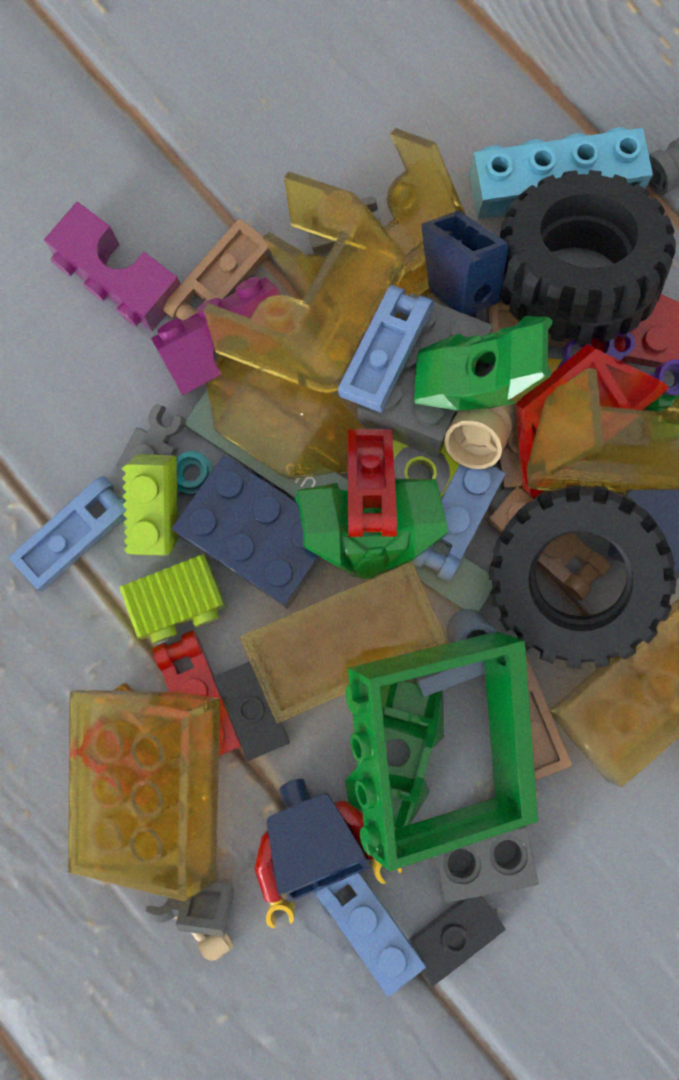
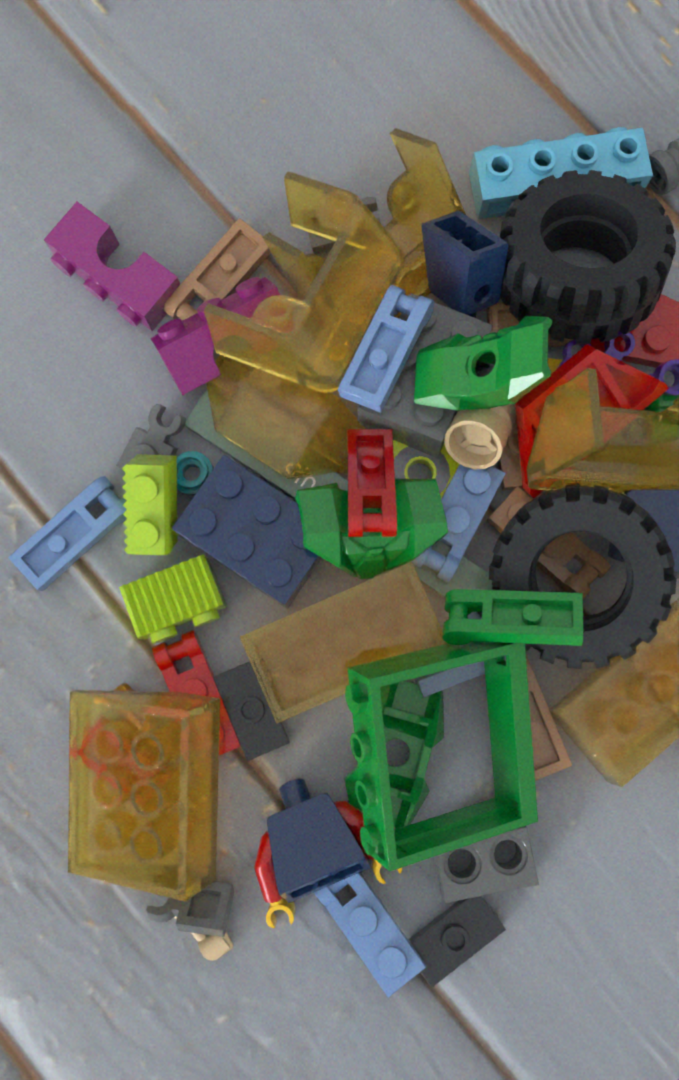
none -> green plate [442,589,583,646]

